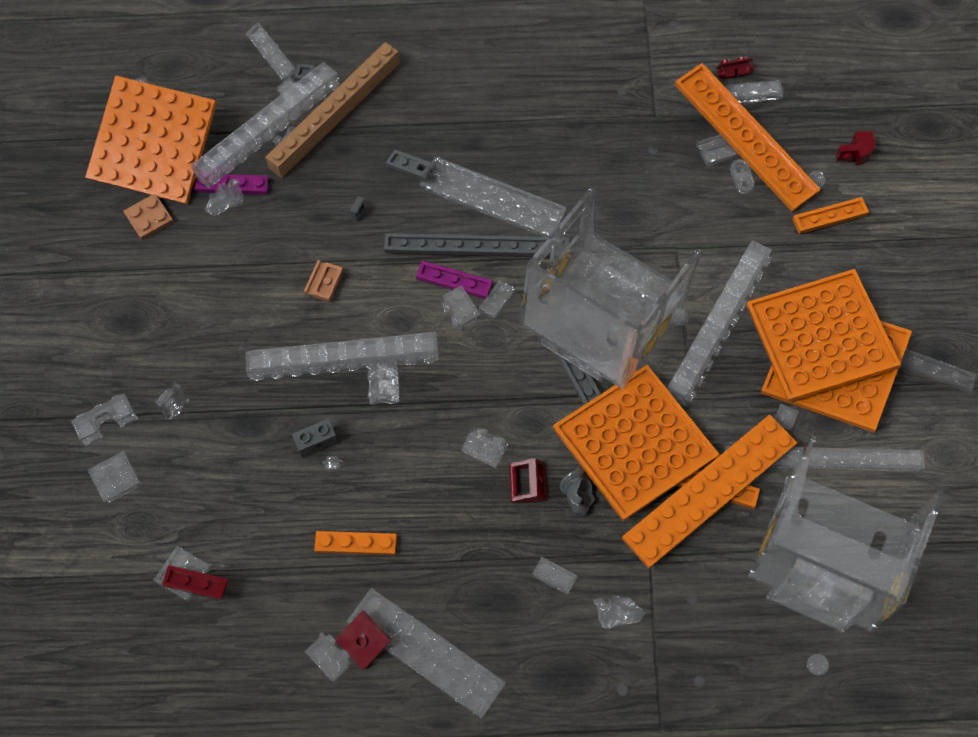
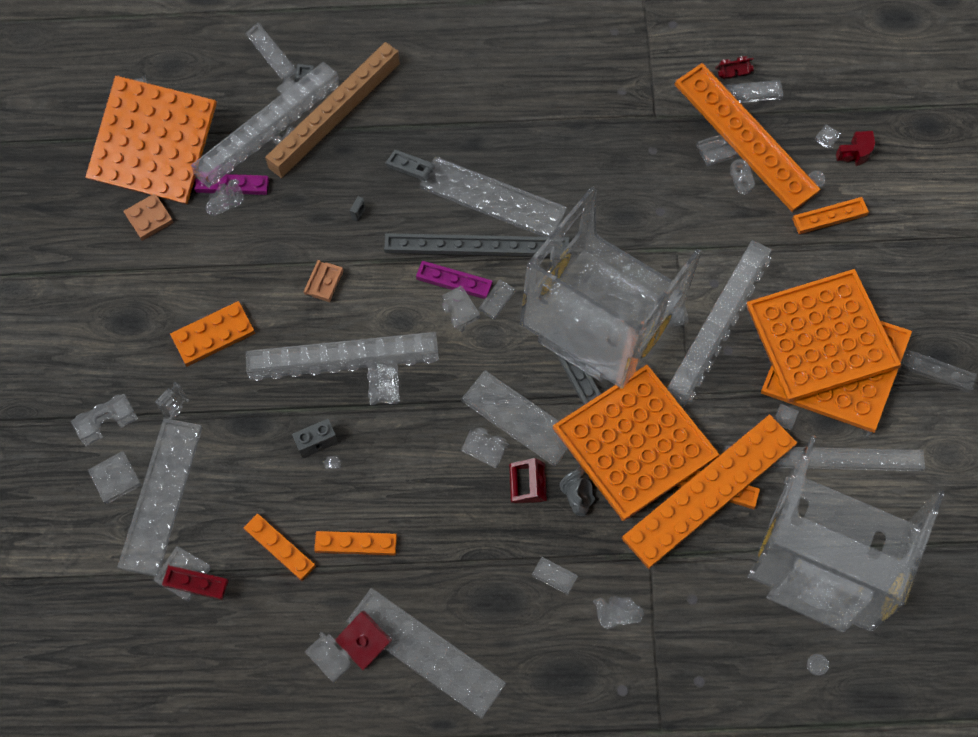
none -> clear plate [117,418,203,577]
none -> orange plate [170,301,255,367]
none -> orange plate [244,513,316,581]
none -> clear plate [461,370,568,466]
none -> clear plate [815,124,841,149]

